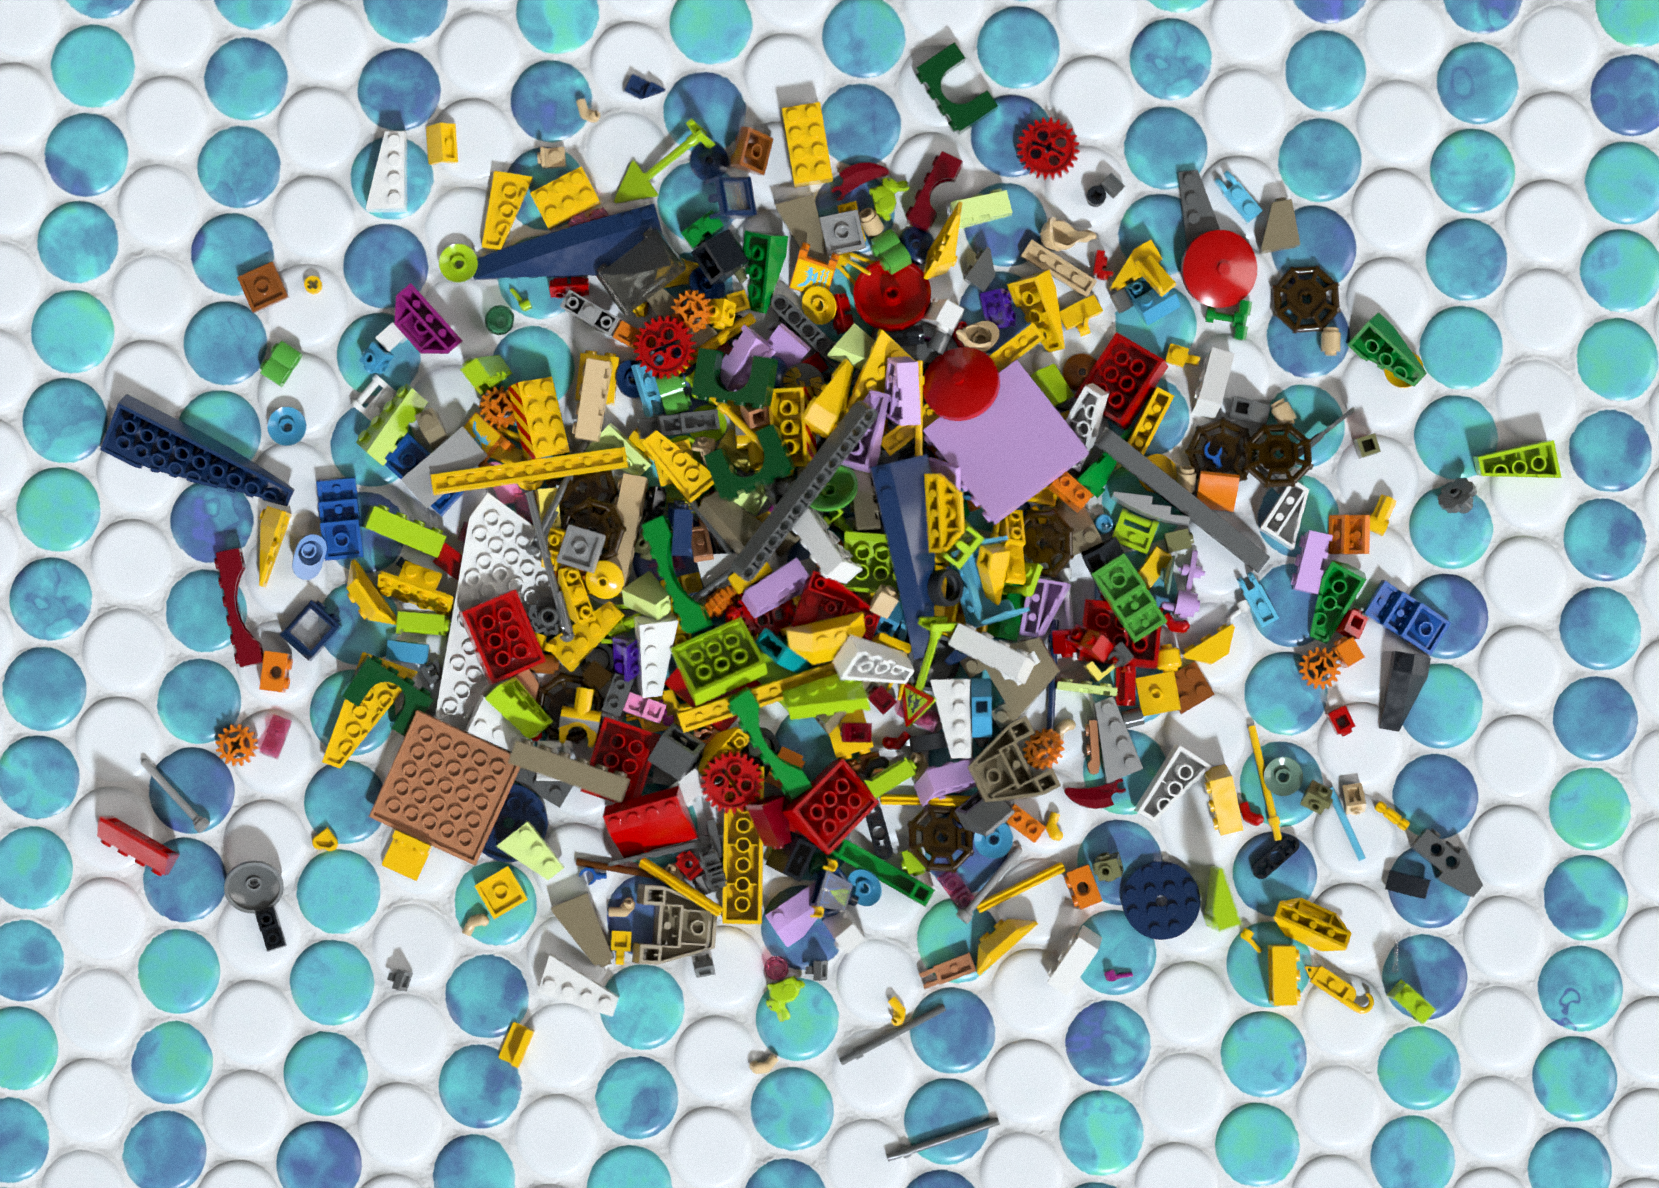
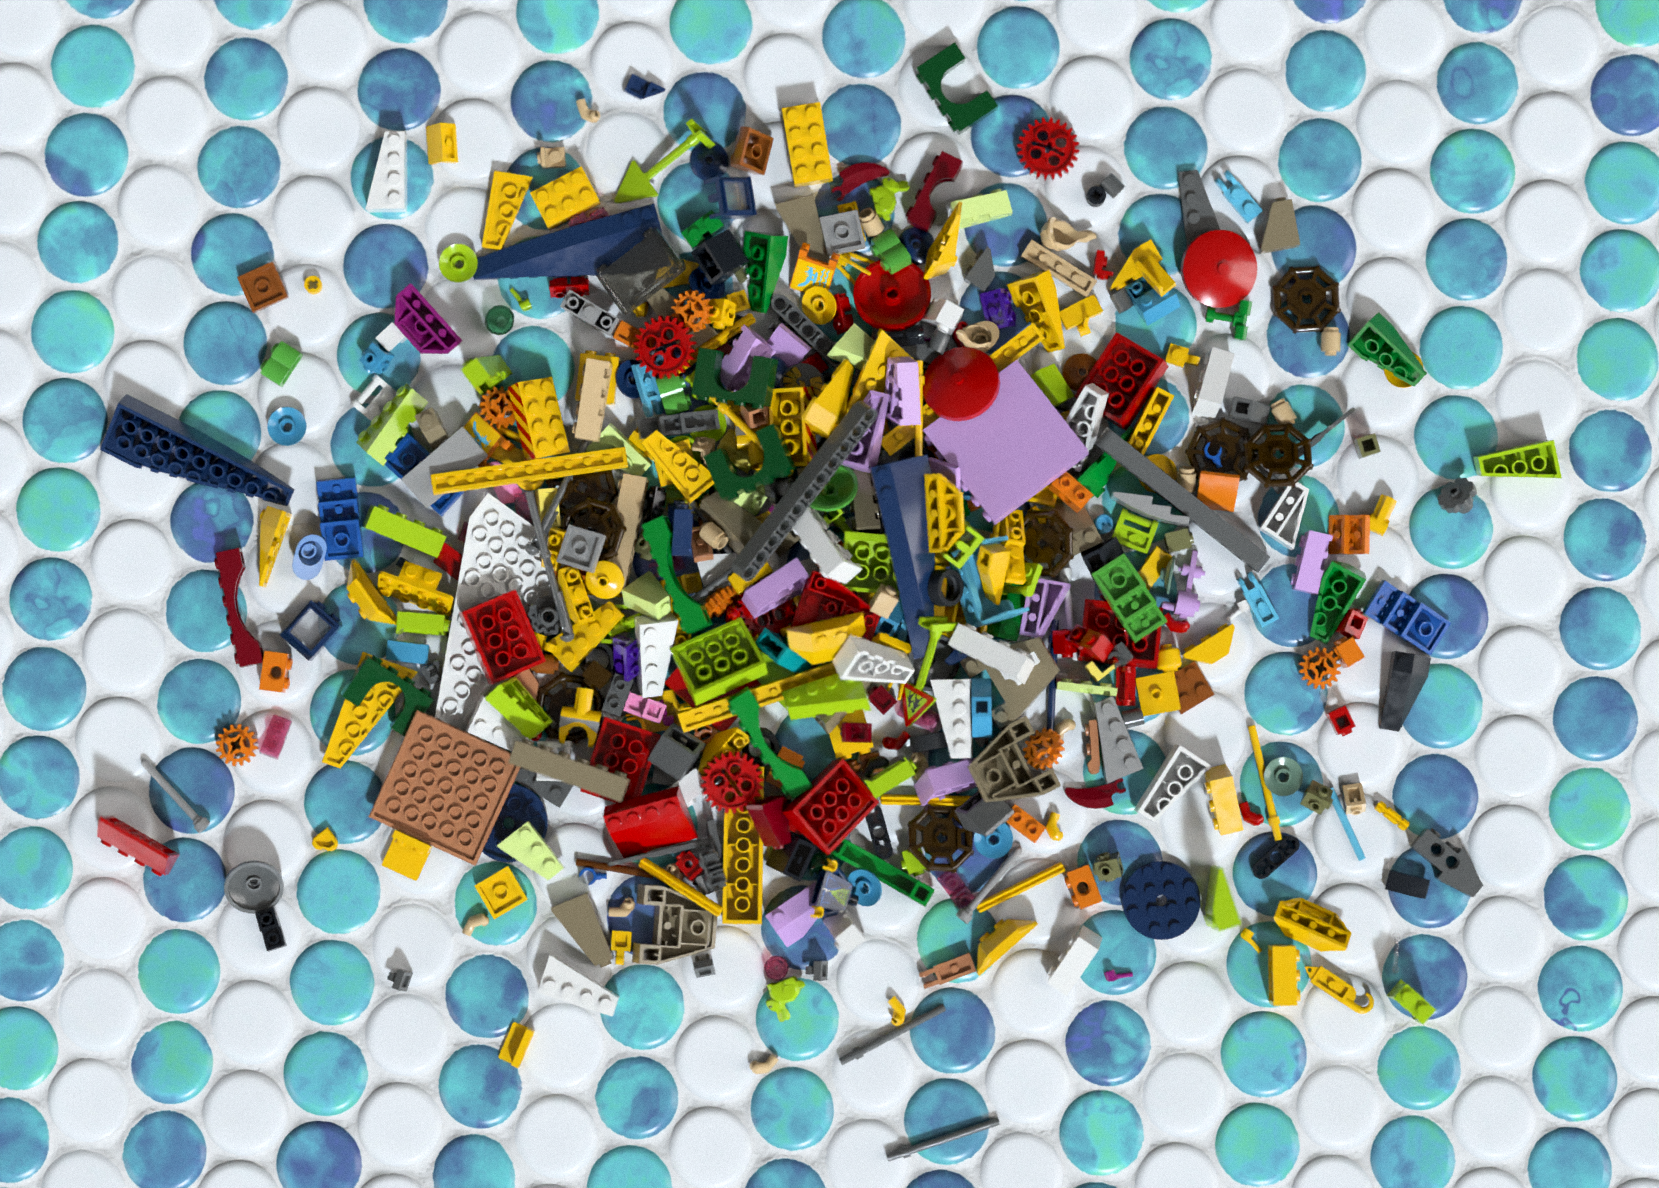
none -> tan brick [699,522,728,550]

